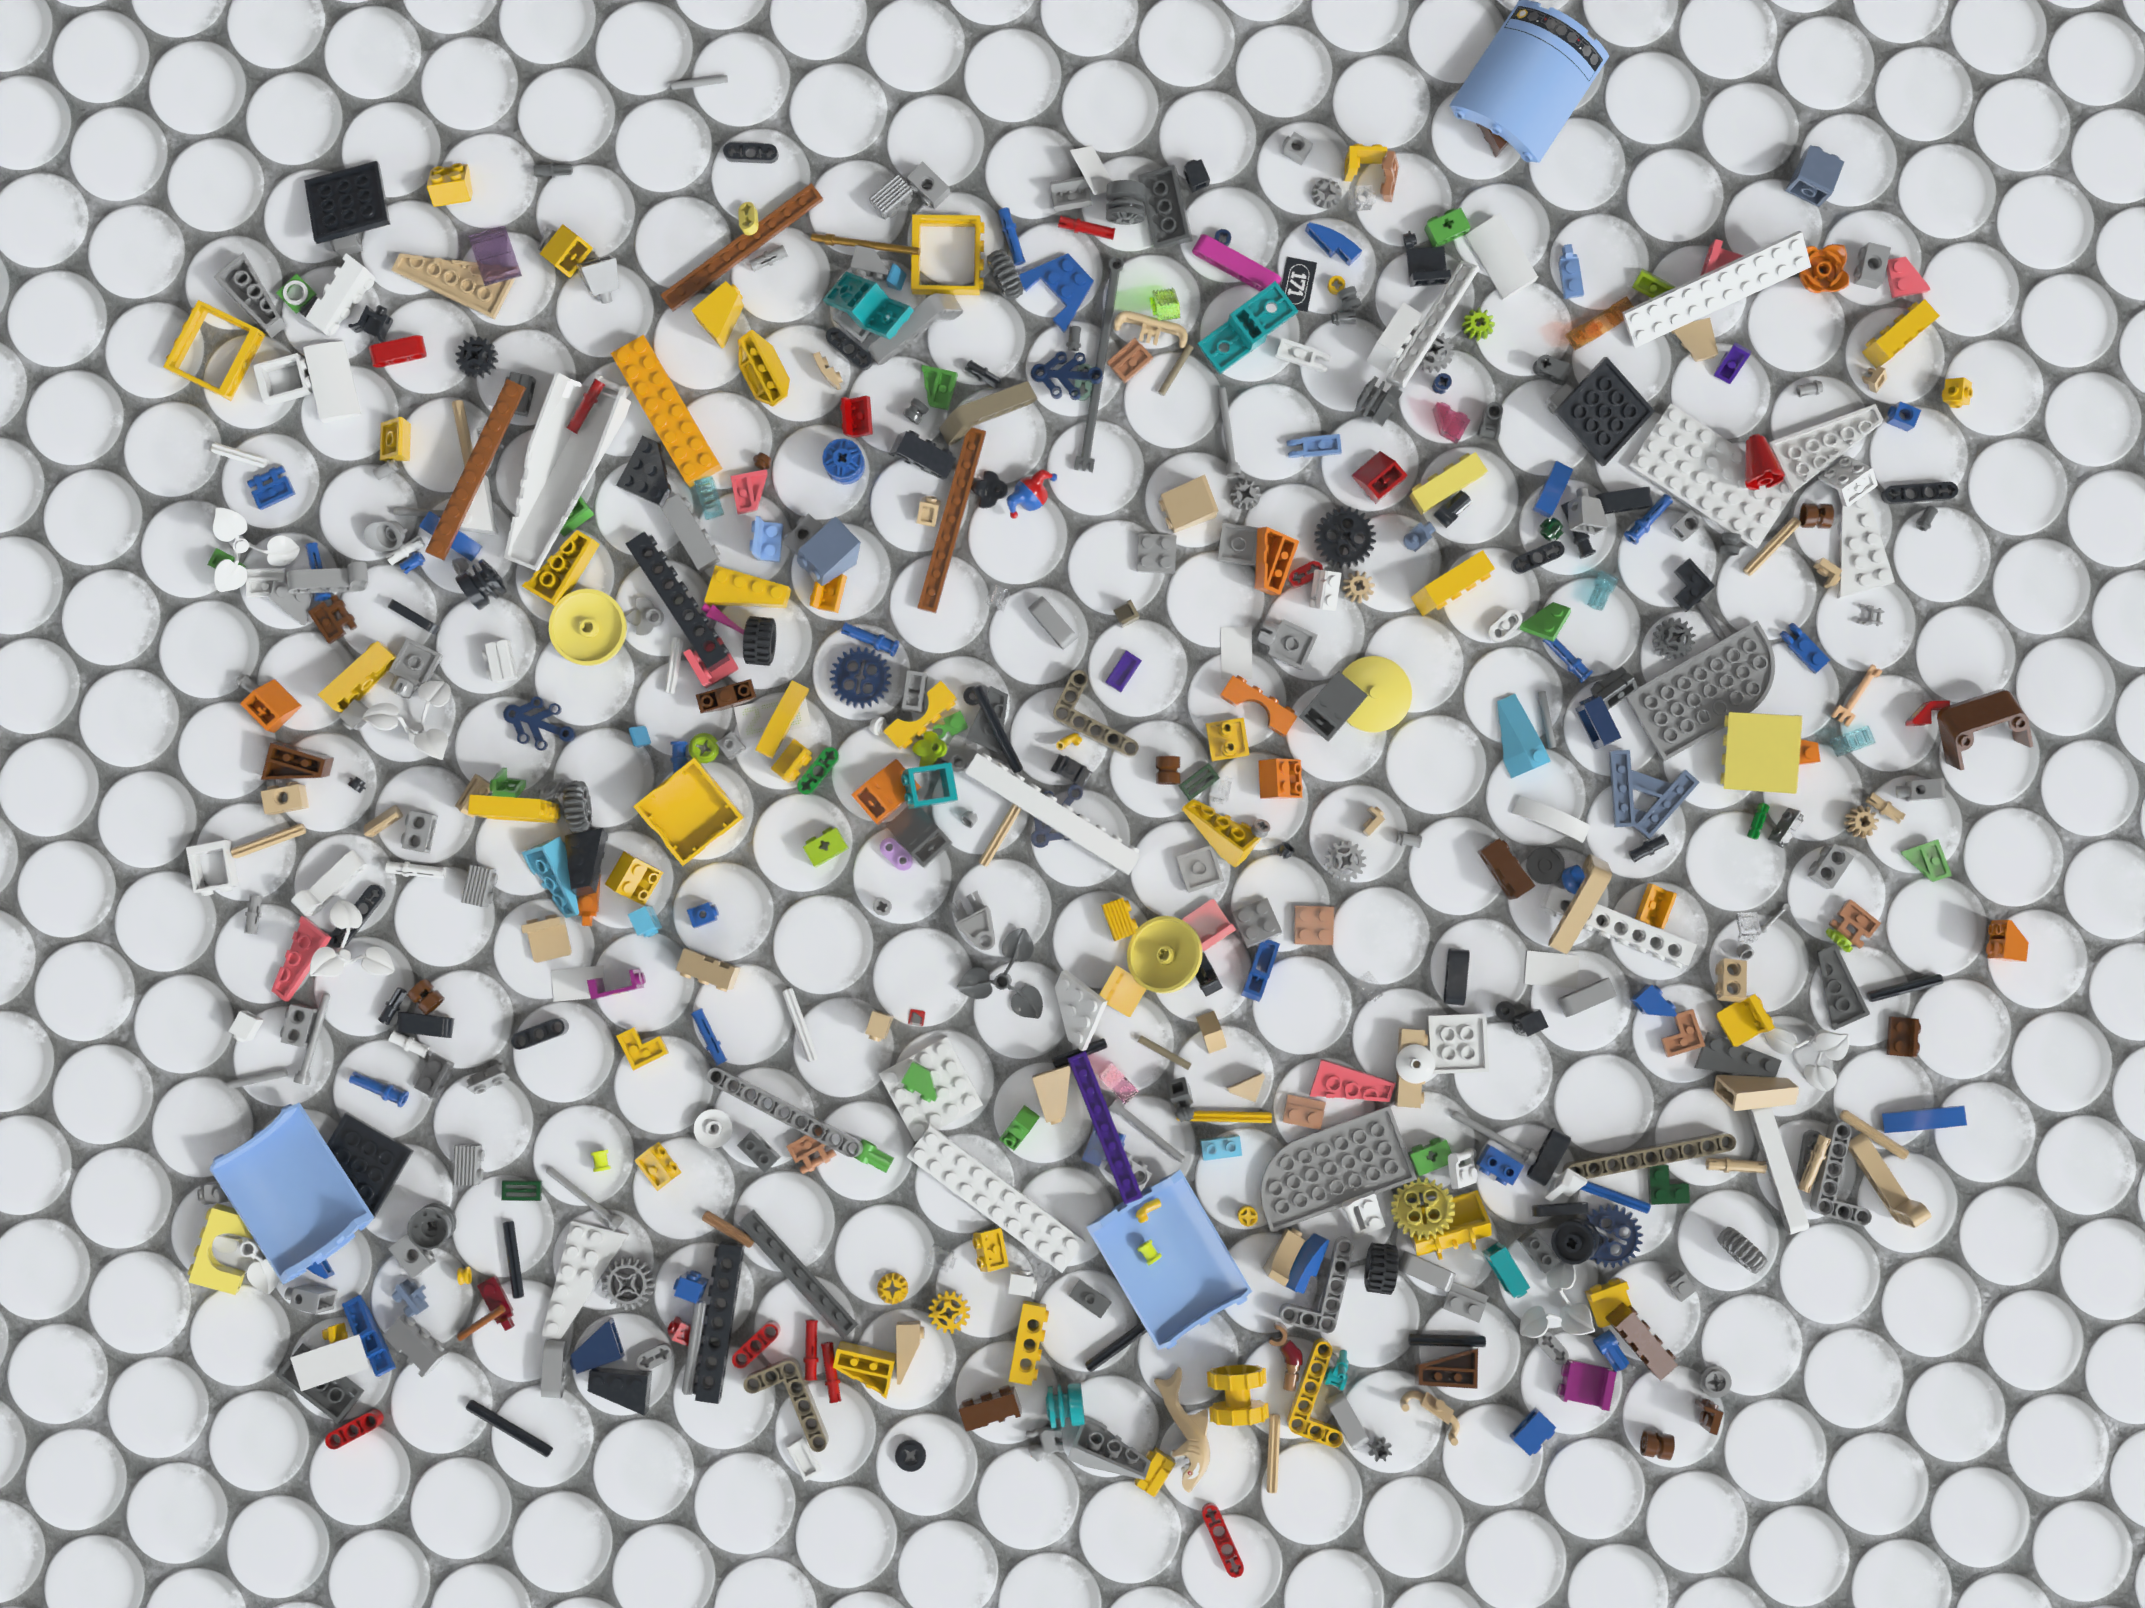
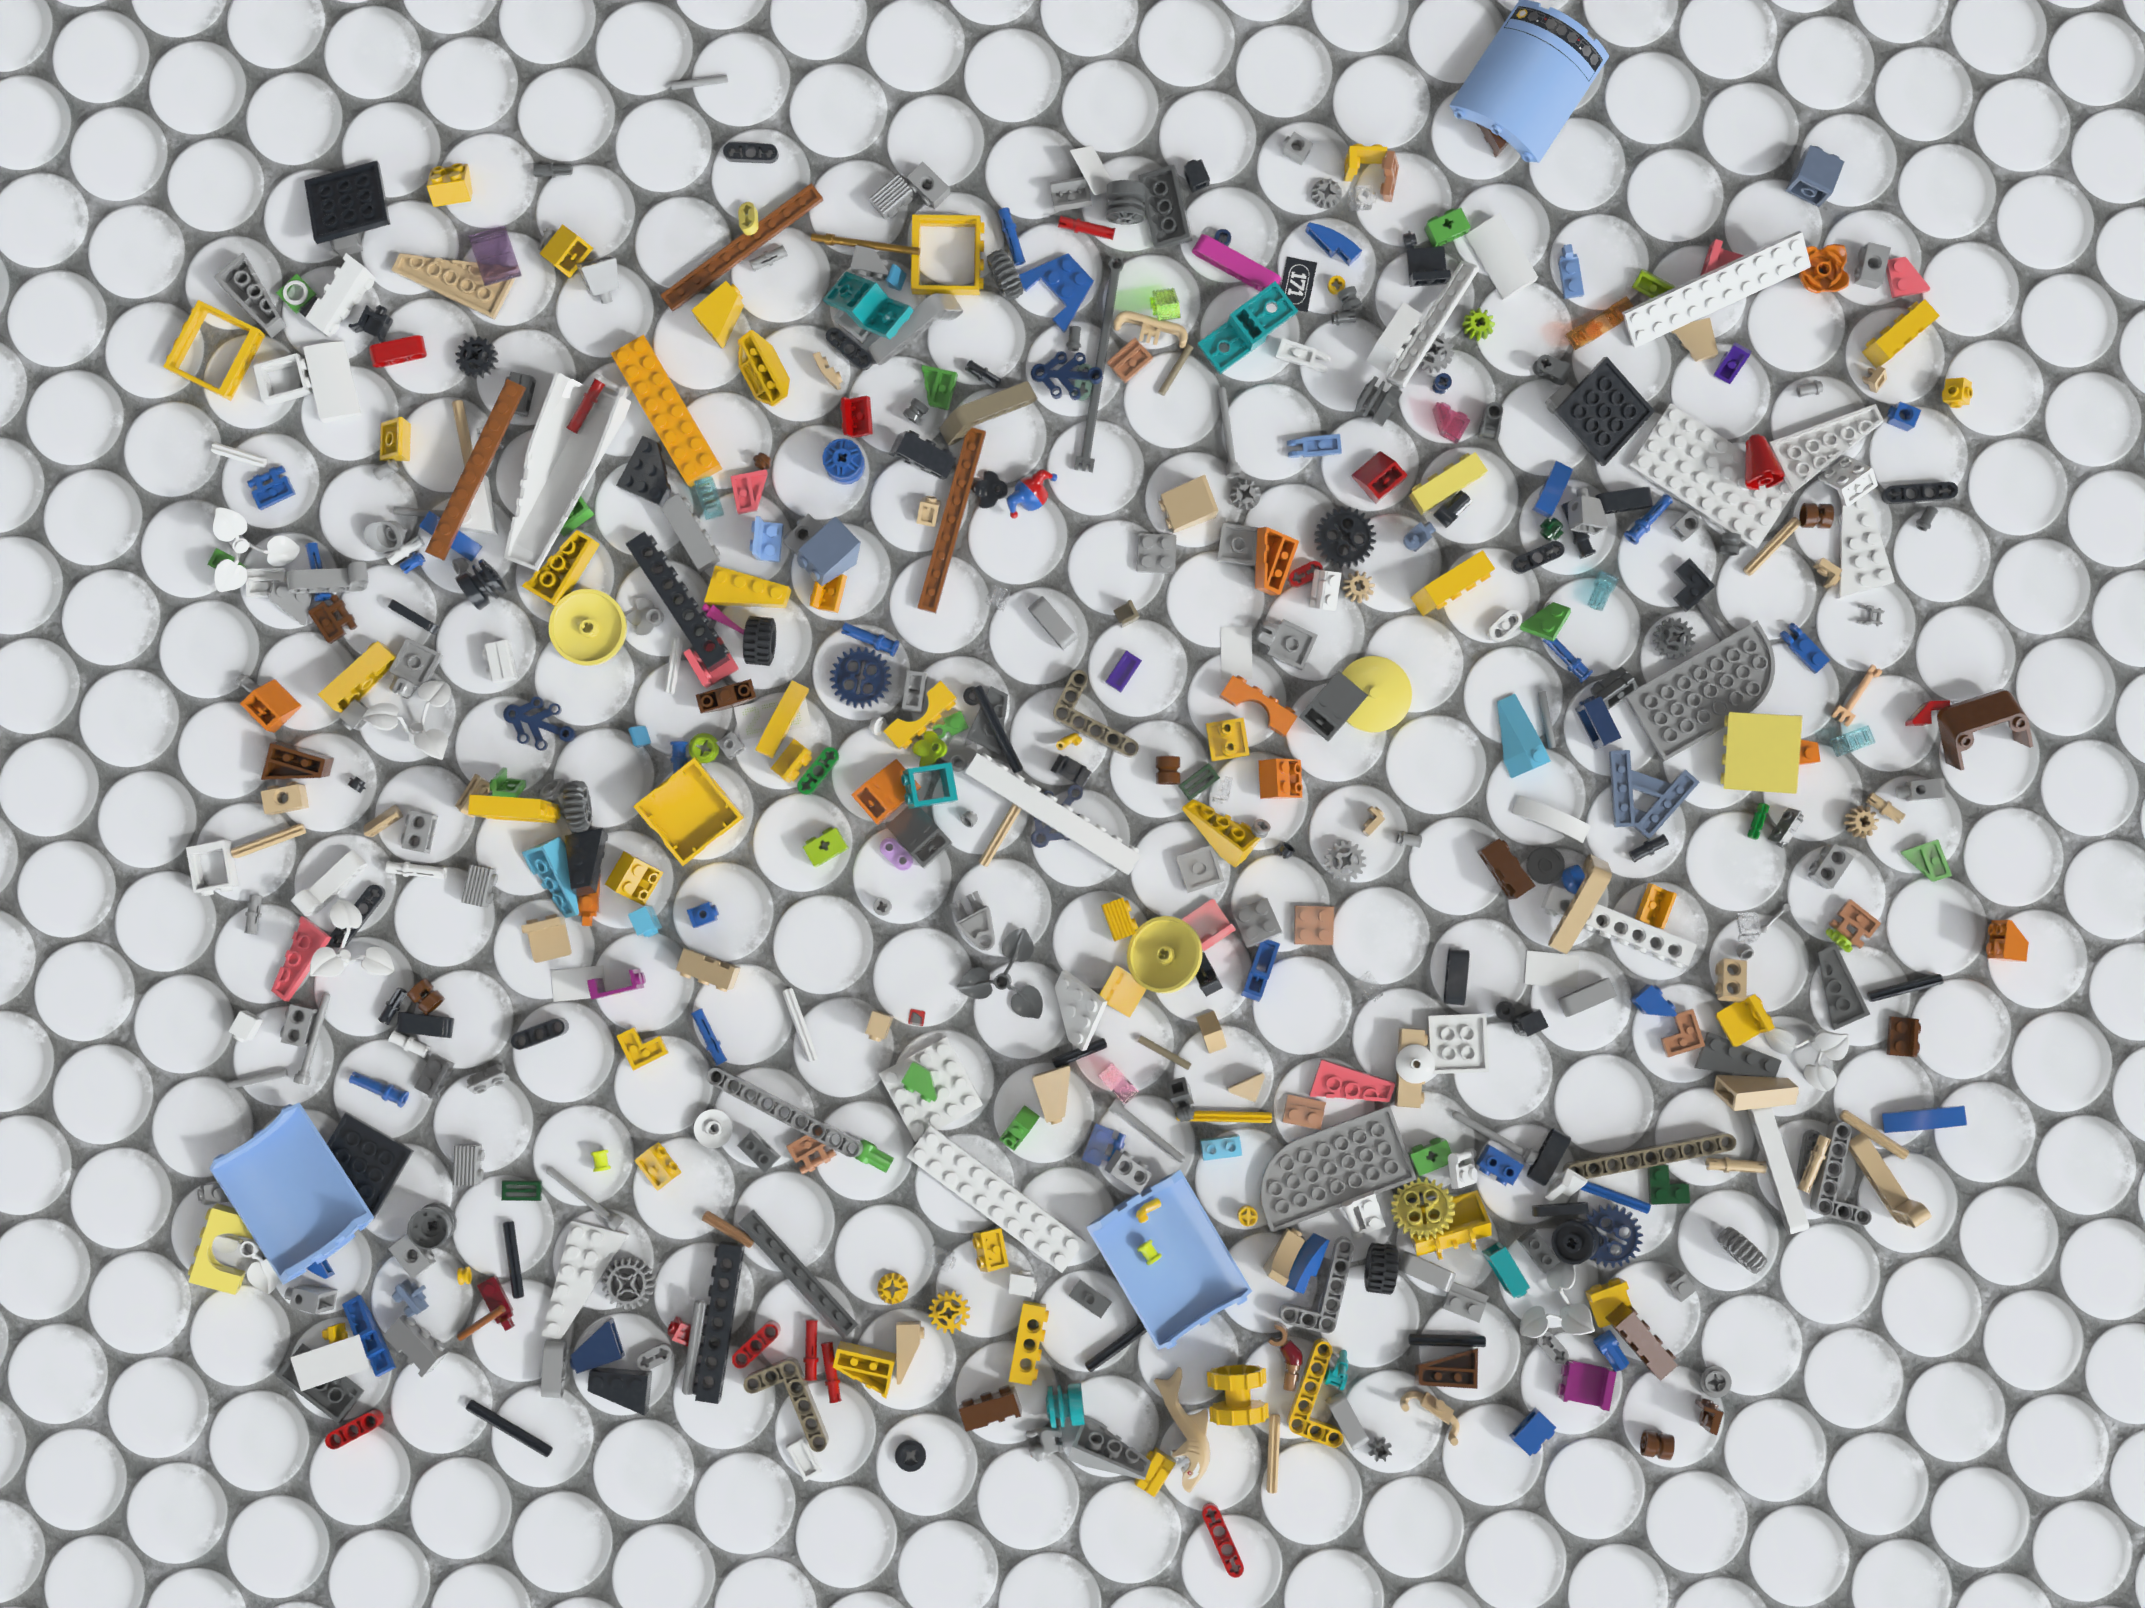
blue brick [673,1270,709,1304] -> none
dark purple tile [1067,1051,1143,1205] -> none

